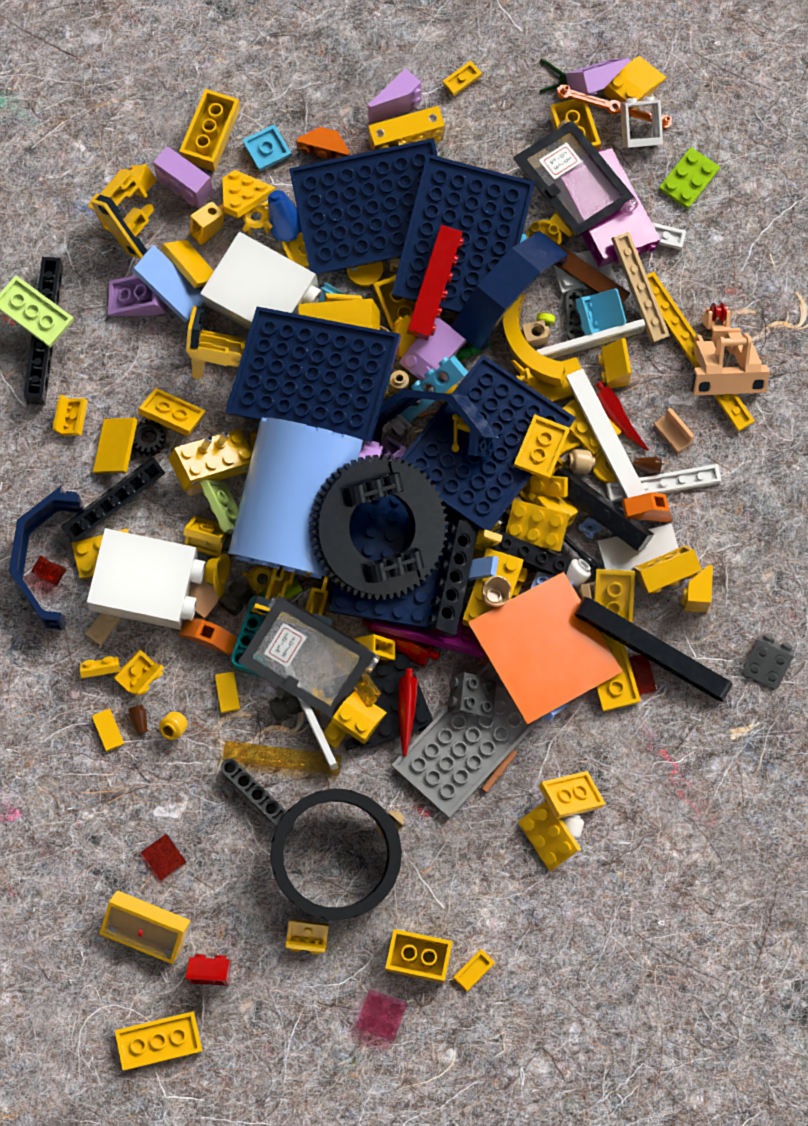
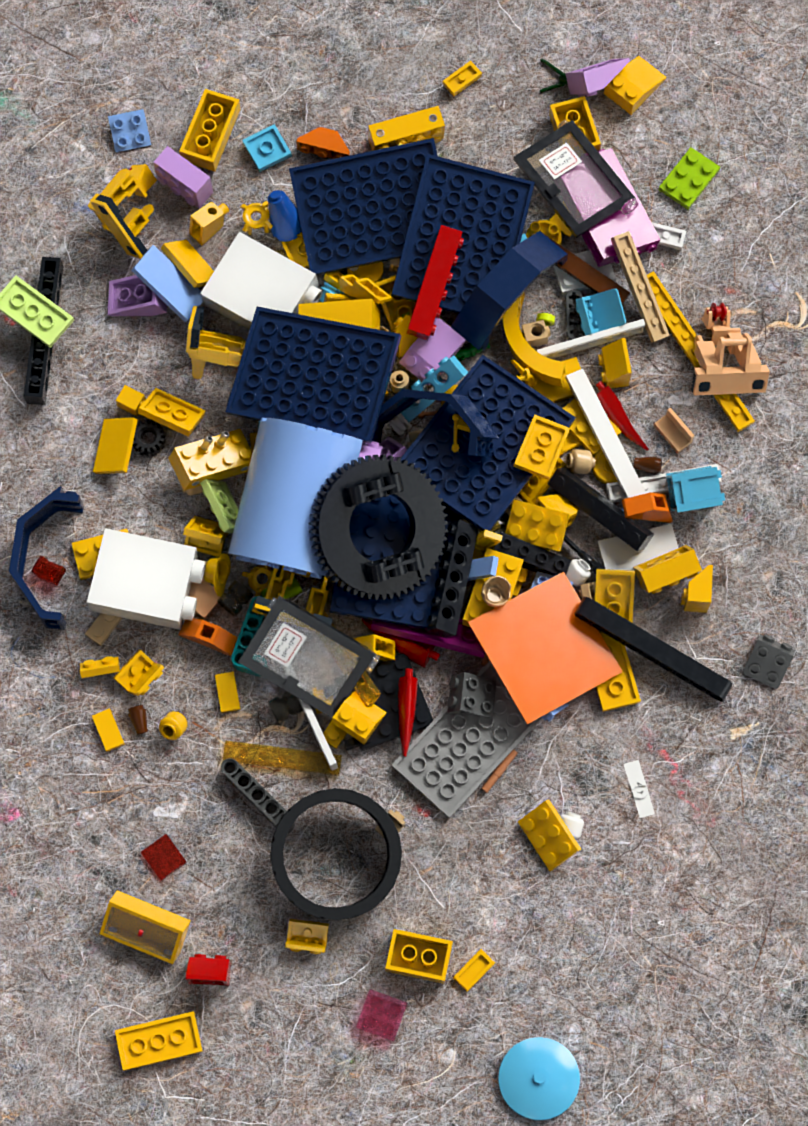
yellow bracket [53,395,88,436] -> none
black brick [61,458,165,543] -> none
yellow plate [222,170,275,218] -> none
lavender slope [368,68,422,124] -> none
yellow plate [530,475,568,498] -> none
yellow plate [538,771,606,819] -> none
orange piece [556,85,672,129] -> none
light blue plate [578,516,601,539] -> none
white window [620,96,663,148] -> none
clear red tile [629,655,657,696] -> none
none -> light blue hinge [108,109,151,152]
none -> yellow brick [116,385,146,416]
none -> yellow slope [323,271,392,304]
none -> medium azure dish [498,1037,580,1121]
none -> white piece [624,760,655,818]
none -> medium azure container [666,466,725,513]

